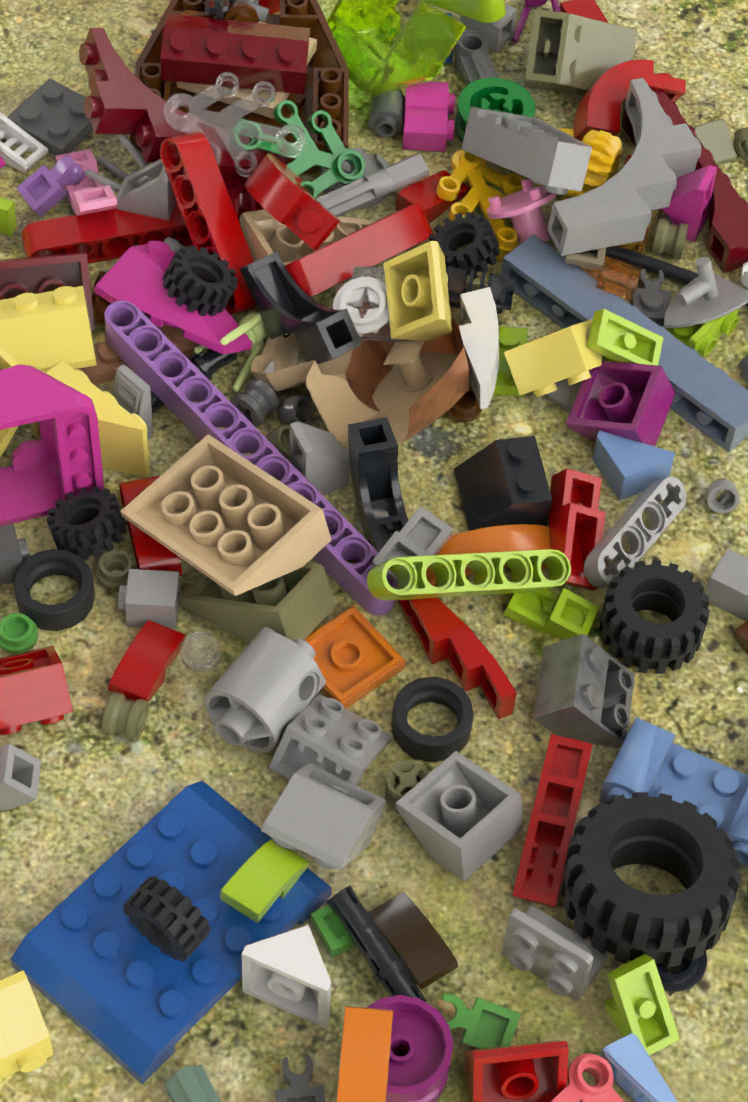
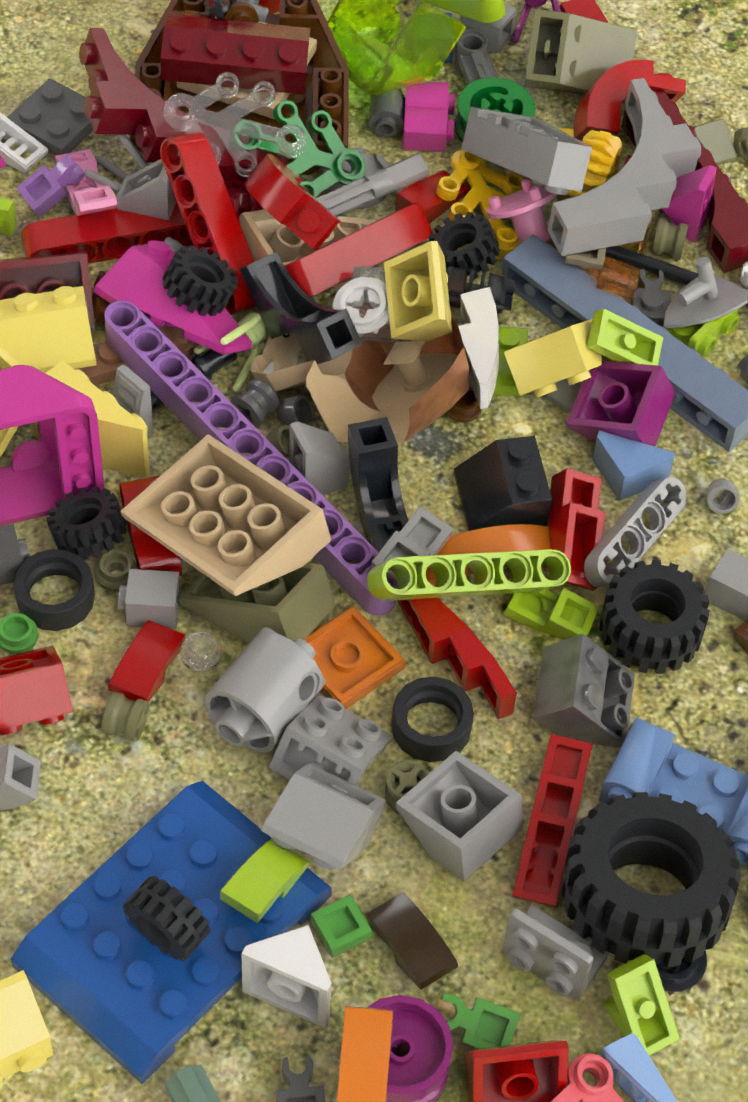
black pin [326,885,428,1002] -> none

